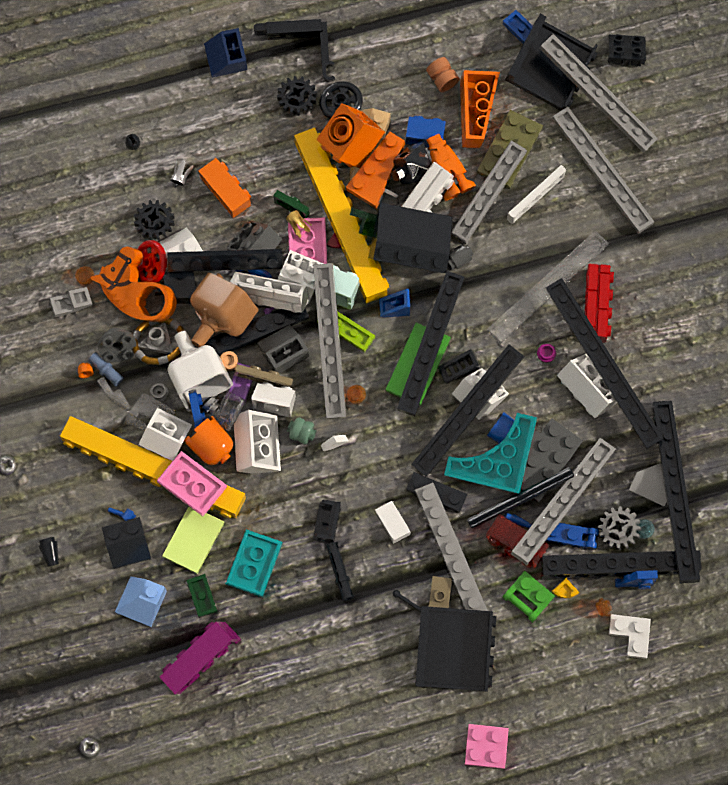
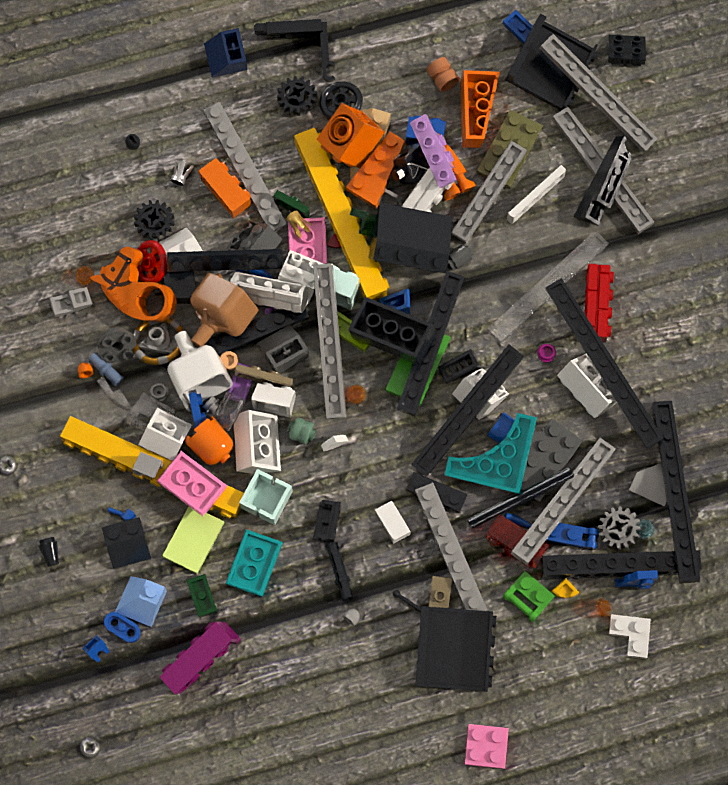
none -> blue tile [82,635,110,662]
none -> blue plate [104,612,141,643]
none -> light grey panel [132,452,163,478]
none -> light grey plate [203,102,287,232]
none -> light aqua piece [239,469,293,525]
none -> light grey hinge [343,609,360,626]
none -> black brick [348,297,437,366]
none -> lavender bracket [410,114,456,188]
none -> black wedge [574,136,632,226]

